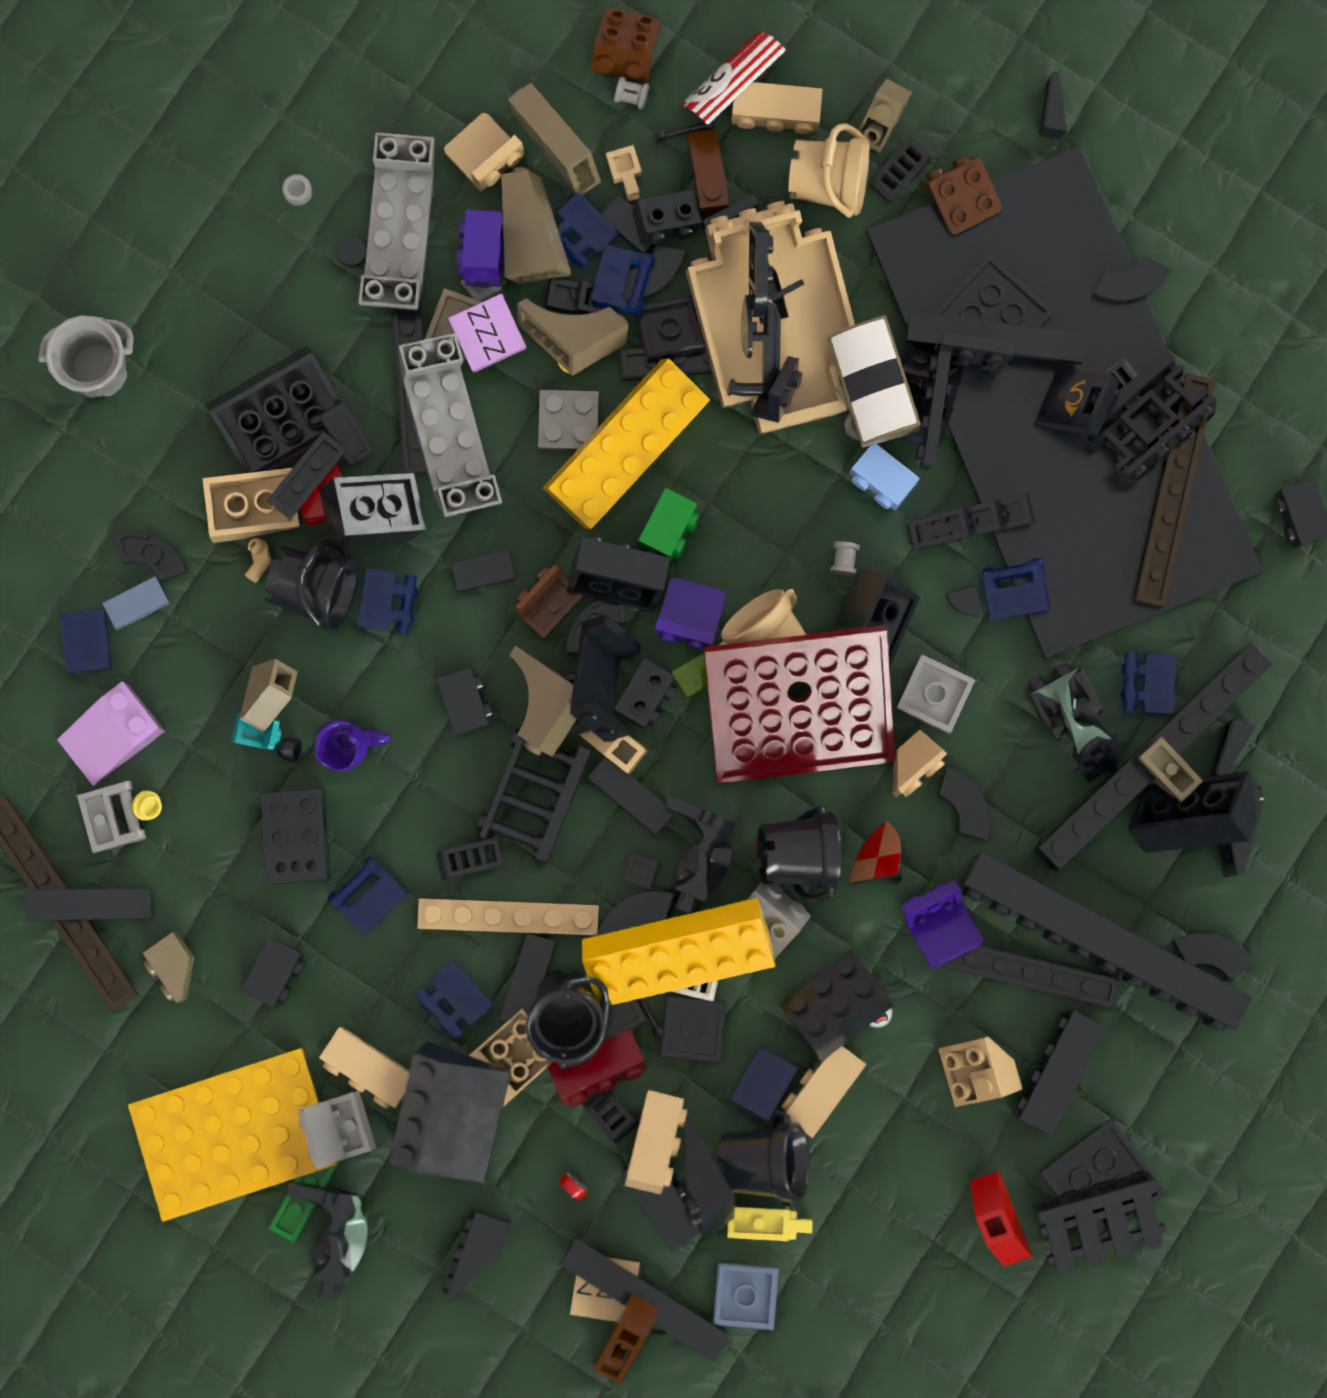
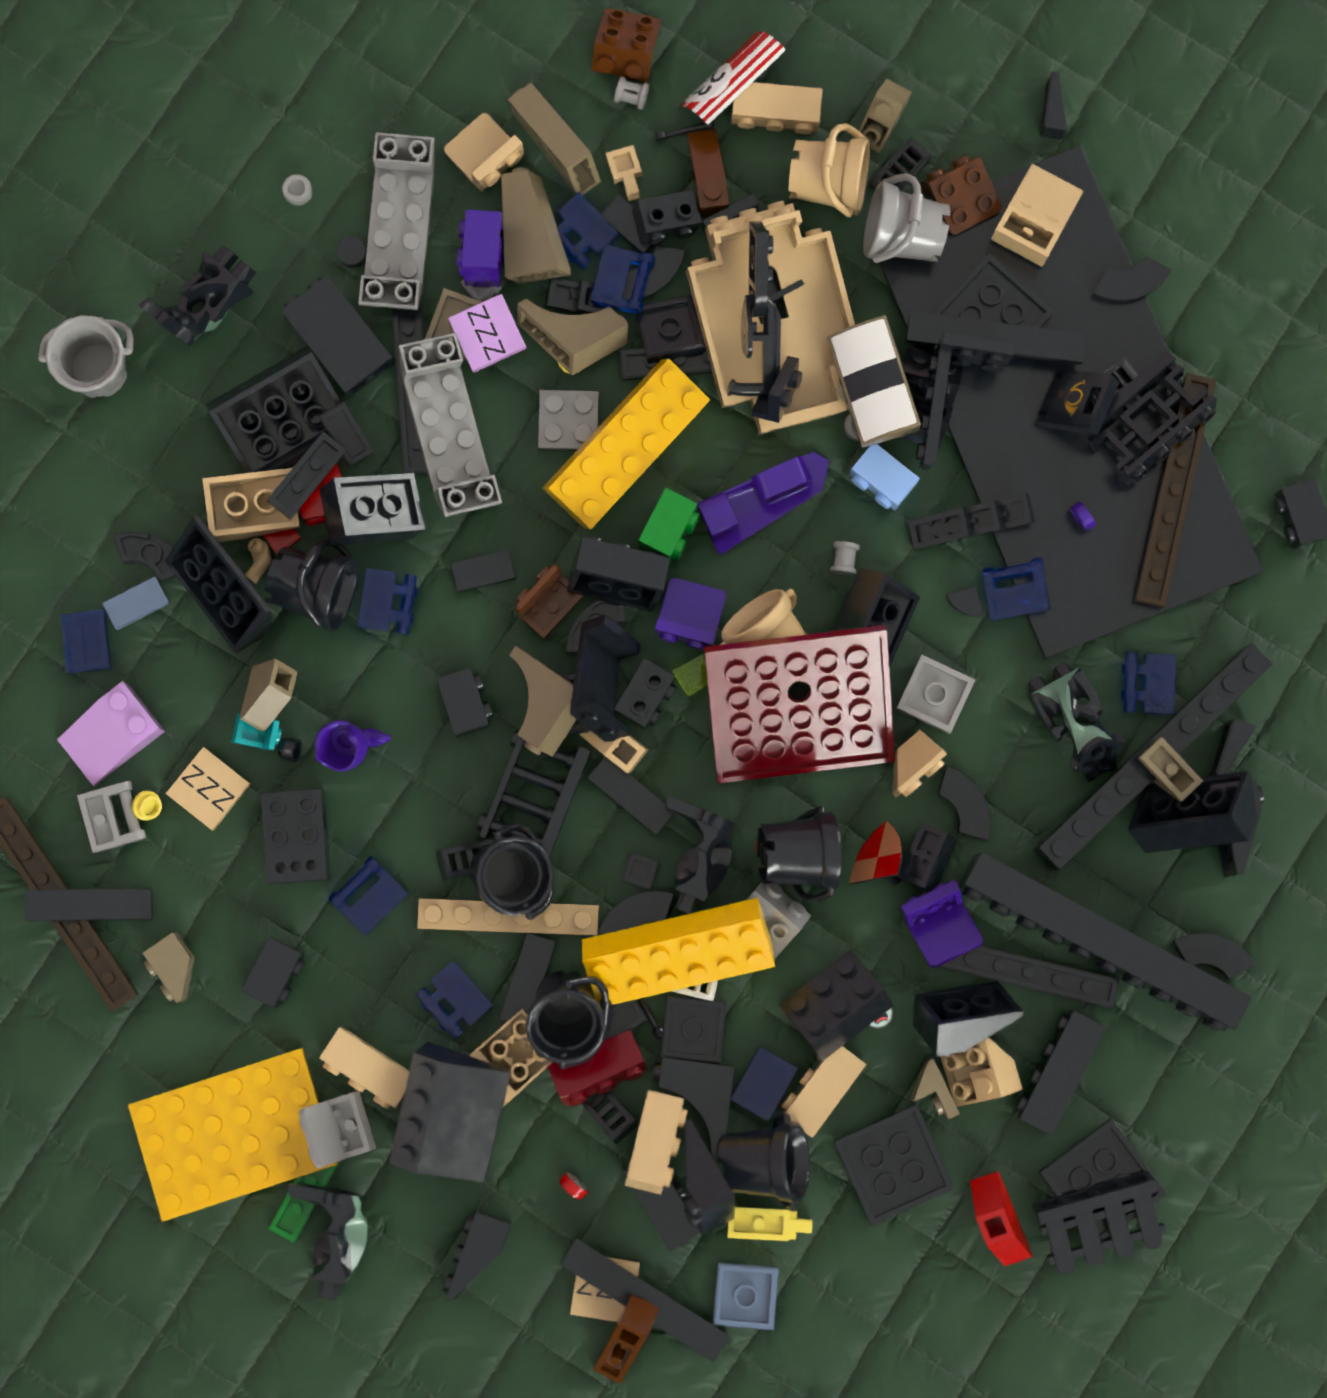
none -> black hips [139,245,257,346]
none -> black slope [165,515,272,654]
none -> tan tile [166,747,251,831]
none -> red tile [263,528,302,556]
none -> black panel [281,275,395,399]
none -> black piece [469,823,554,920]
none -> black arch [653,1057,735,1158]
none -> dark purple panel [697,452,830,554]
none -> black plate [834,1104,954,1226]
none -> light grey piece [863,173,950,263]
none -> black hinge [898,823,958,893]
none -> dark tan slope [911,1058,959,1119]
none -> black slope [913,981,1023,1056]
none -> tan slope [991,164,1083,267]
none -> dark purple tile [1070,501,1096,531]

